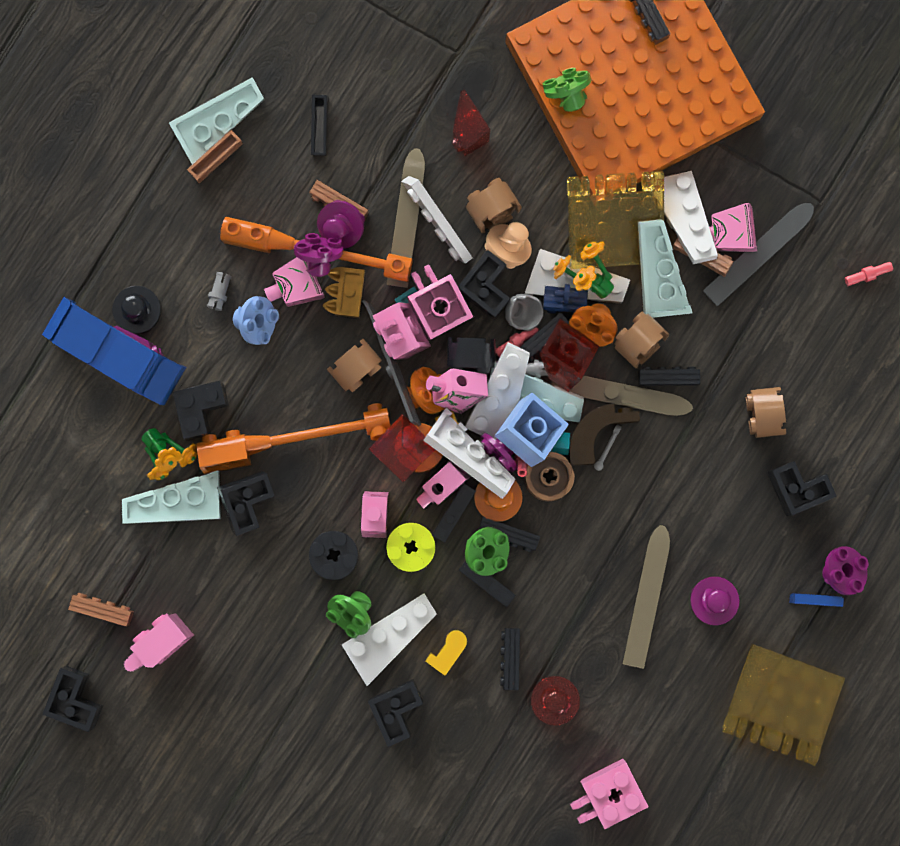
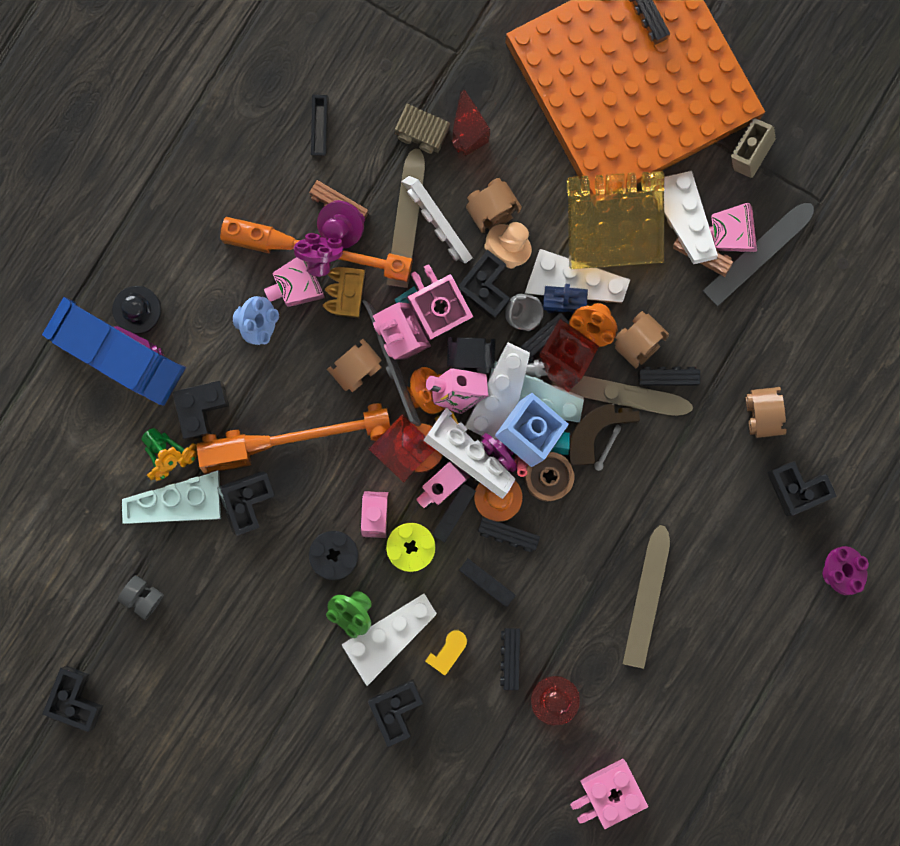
nougat piece [68,593,134,627] -> none
bright pink hinge [124,613,194,672] -> none
light aqua wing [169,77,264,165] -> none
nougat piece [187,130,243,183] -> none
light grey pin [207,272,231,311] -> none
bright green plate [465,527,509,576] -> none
coral bar [495,327,539,358] -> none
bright green plate [543,68,592,112] -> none
plant [553,242,614,299] -> none
light aqua wing [638,220,692,318] -> none
magenta plate [690,577,739,625] -> none
clear yellow hinge [722,644,845,766] -> none
blue tile [789,593,844,607] -> none
coral bar [845,262,893,286] -> none
none -> dark grey wheel [117,575,164,620]
none -> dark tan brick [395,104,450,154]
none -> dark tan brick [731,118,776,178]

